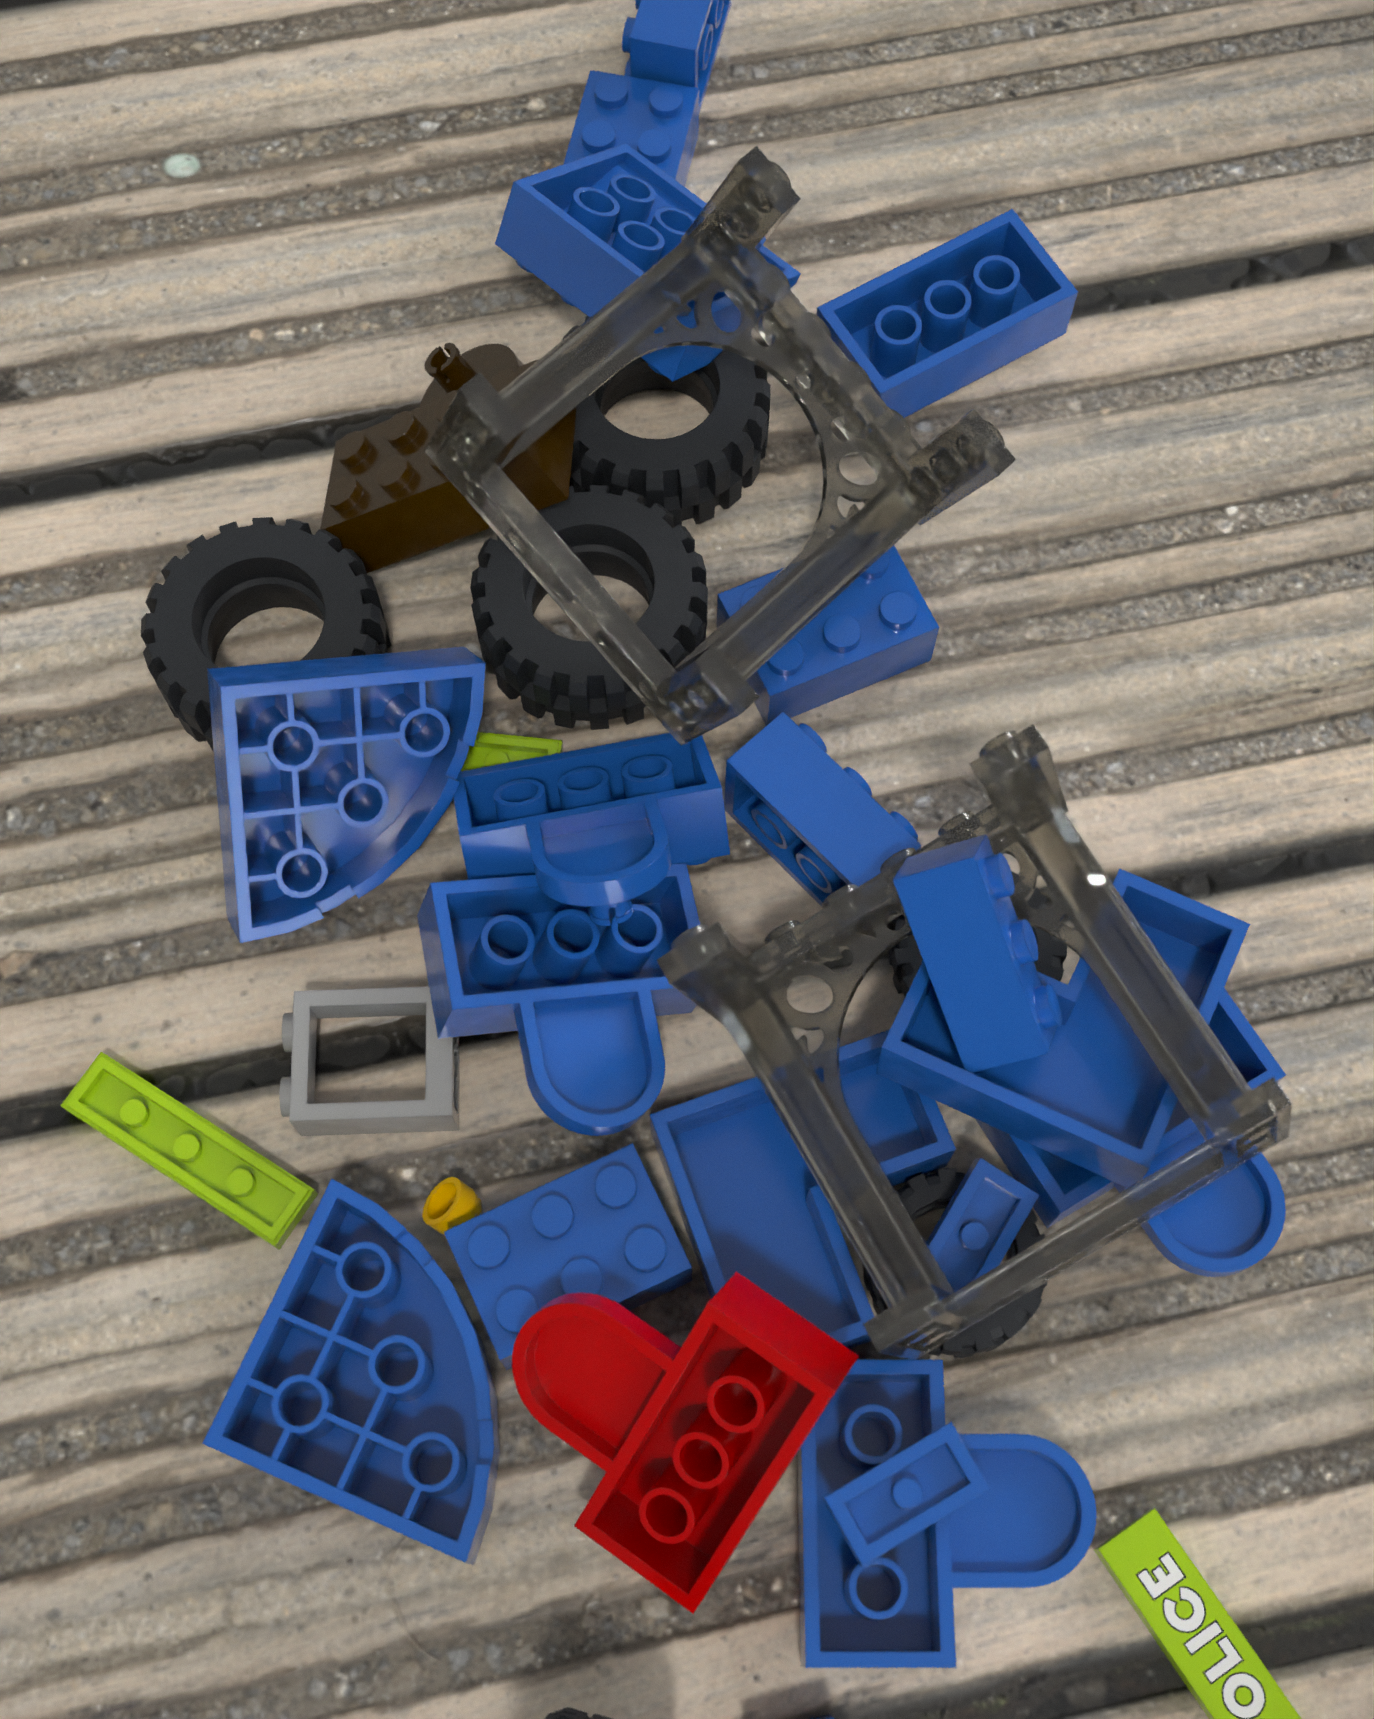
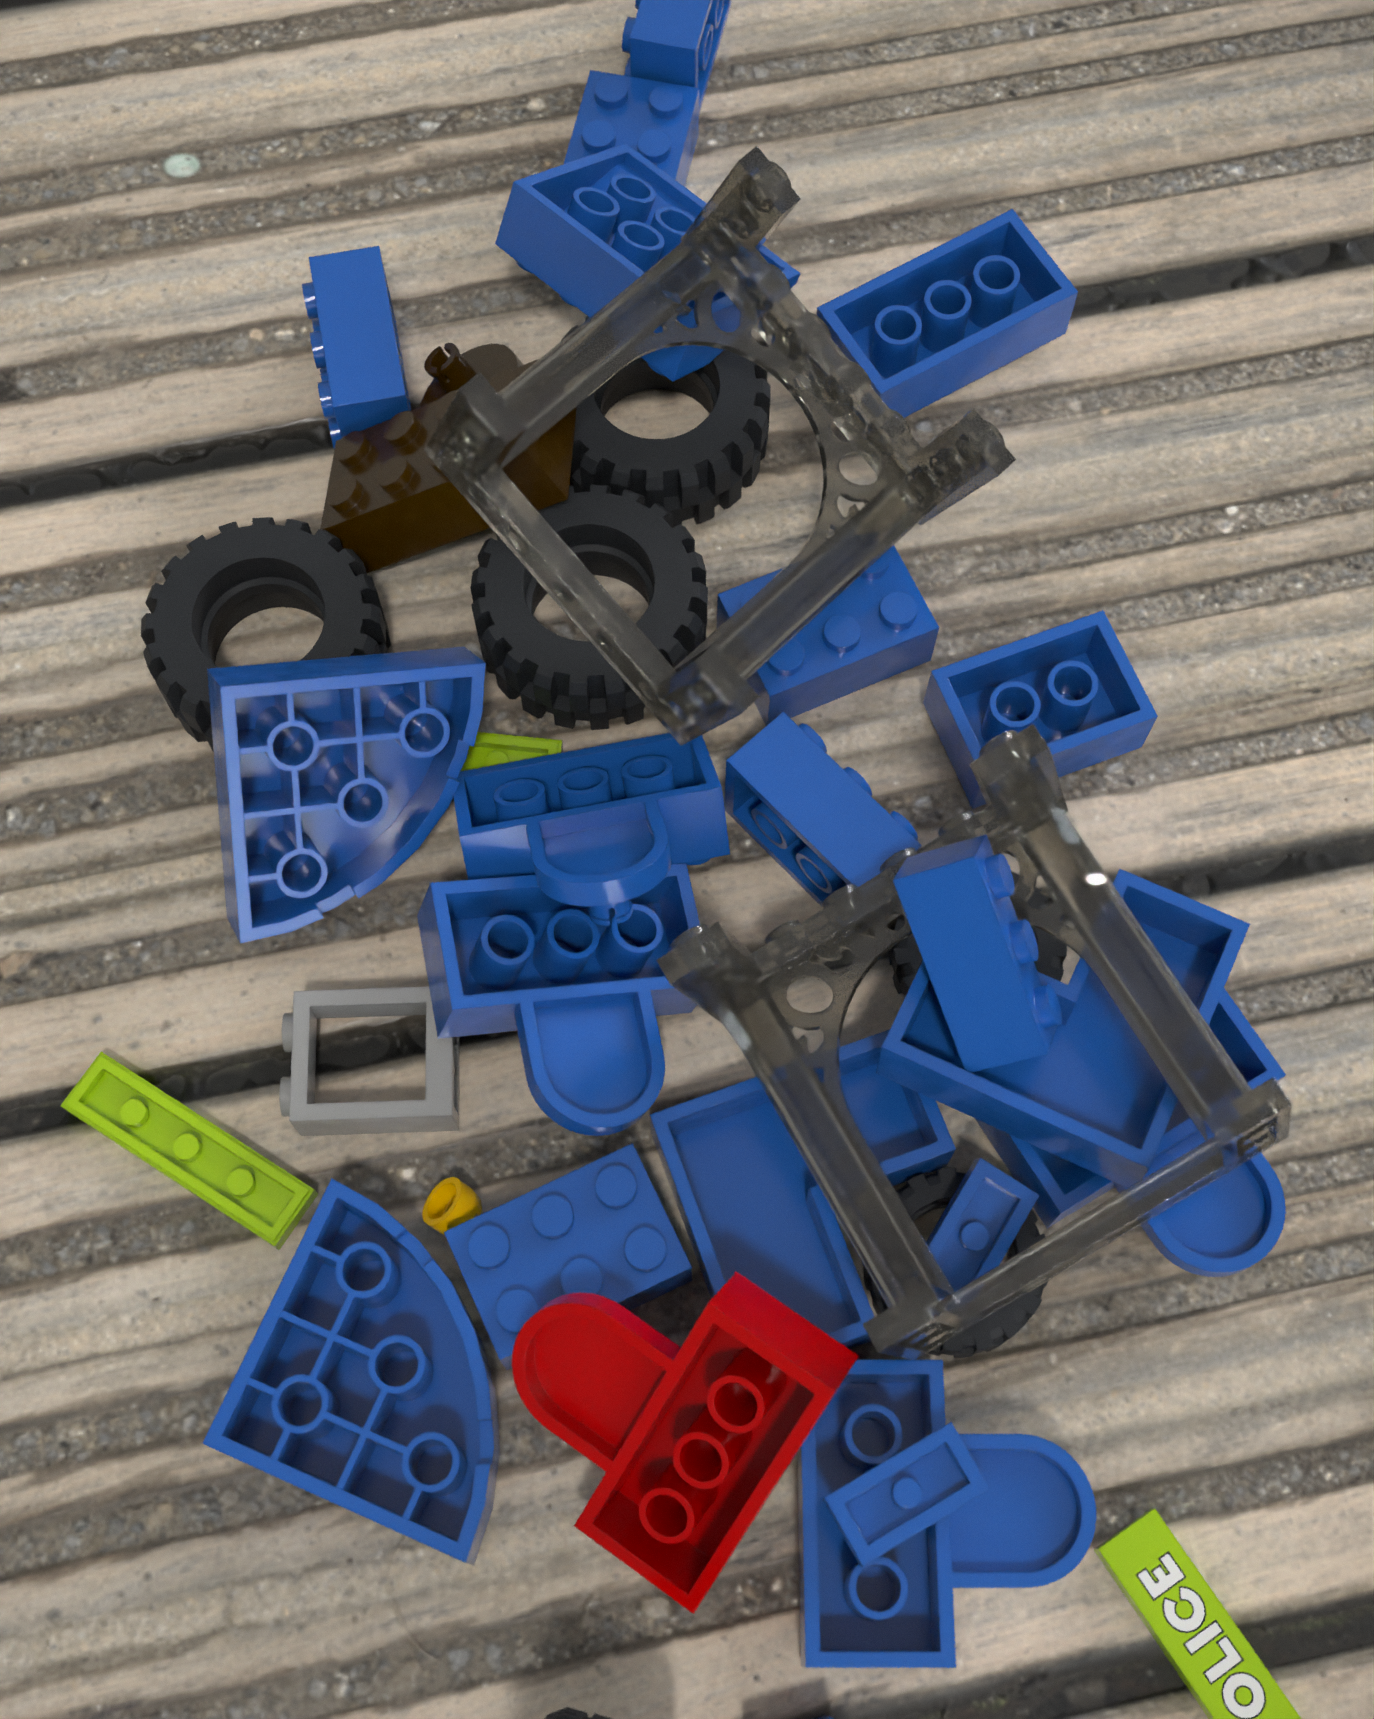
none -> blue brick [302,246,411,450]
none -> blue brick [923,610,1158,809]

